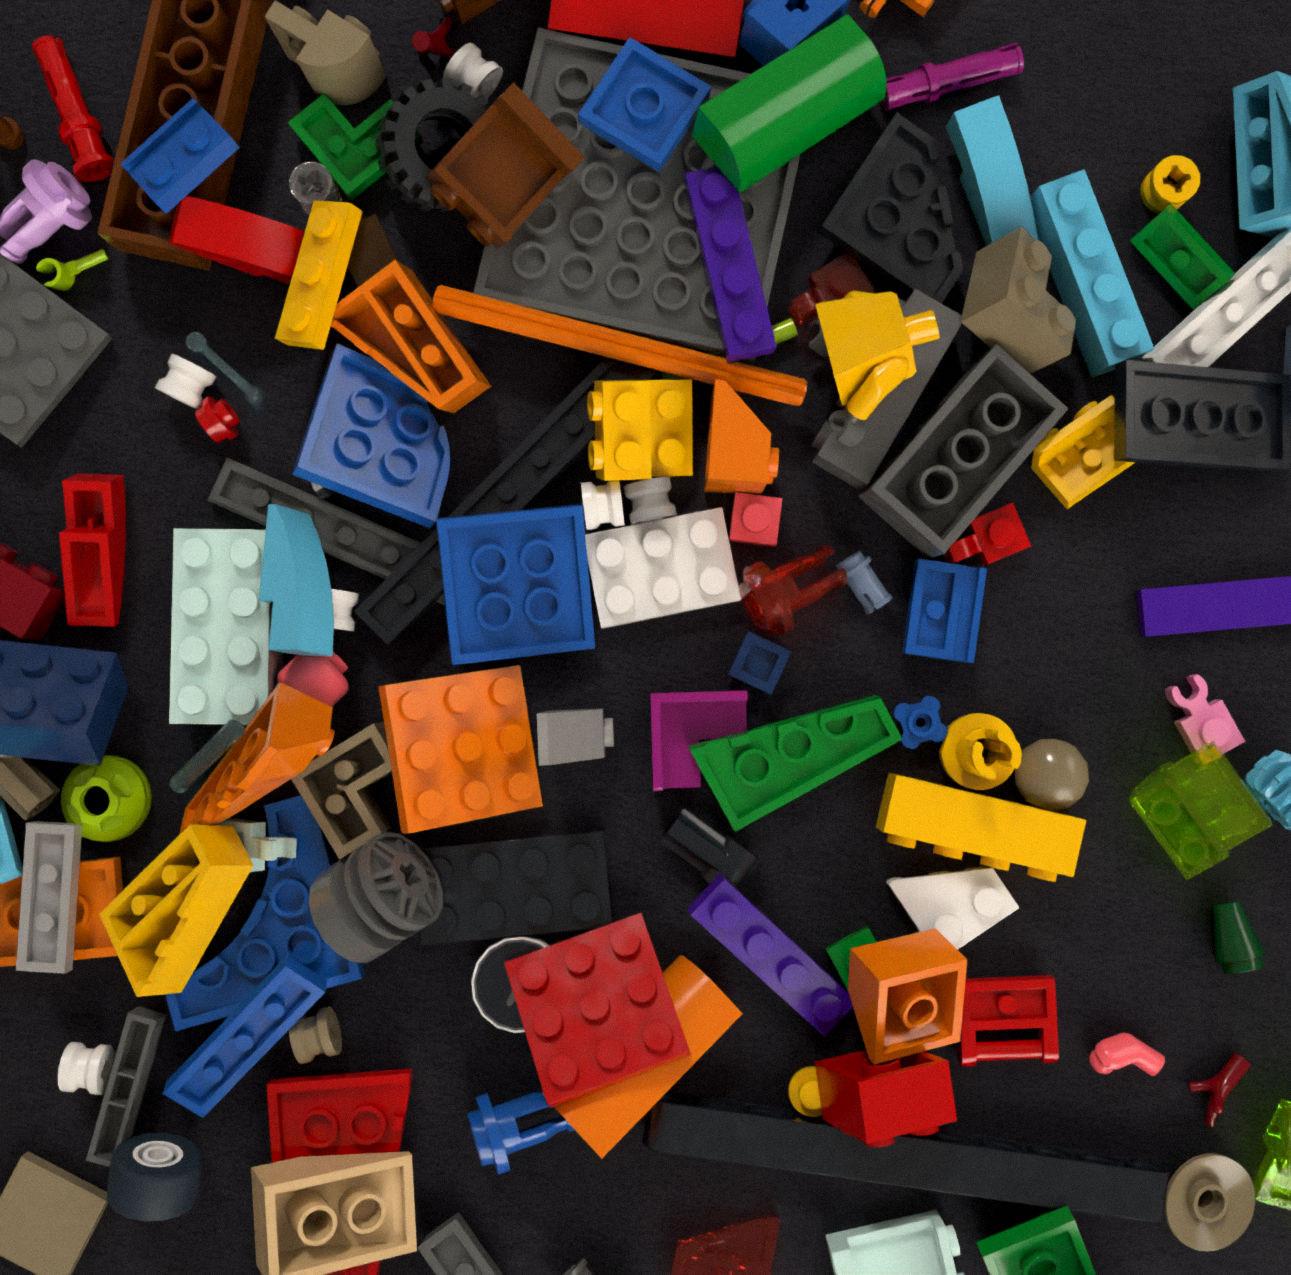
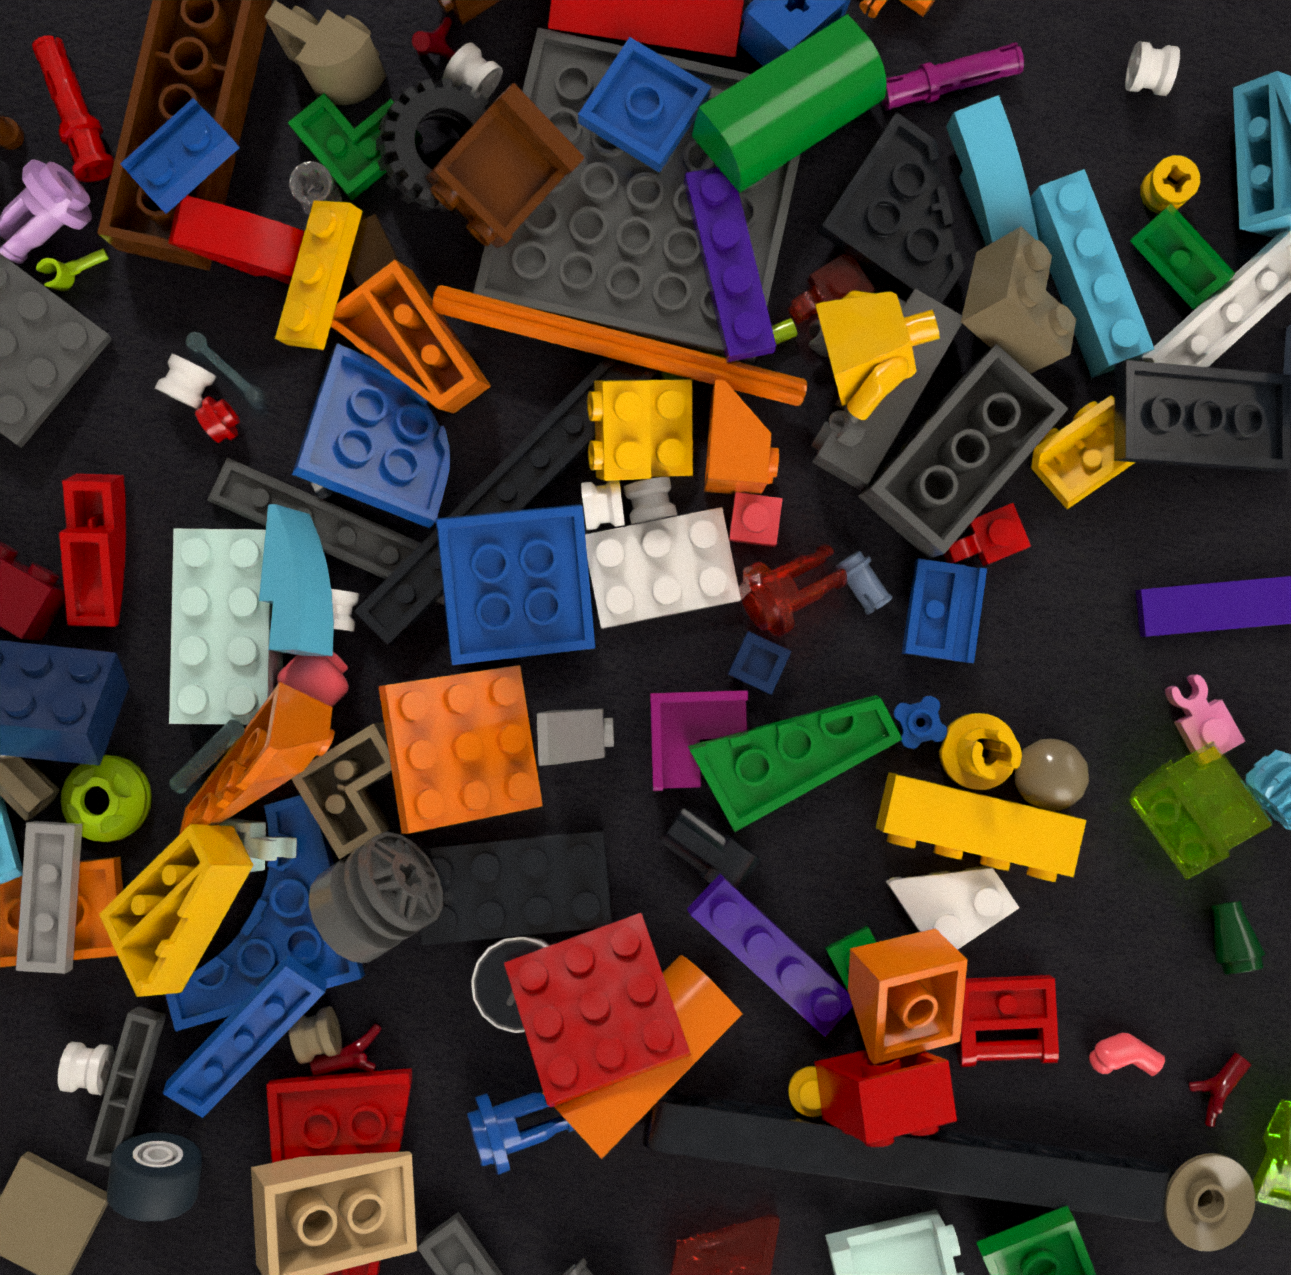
none -> dark red bar [310,1024,382,1076]
none -> white wheel [1125,41,1180,96]

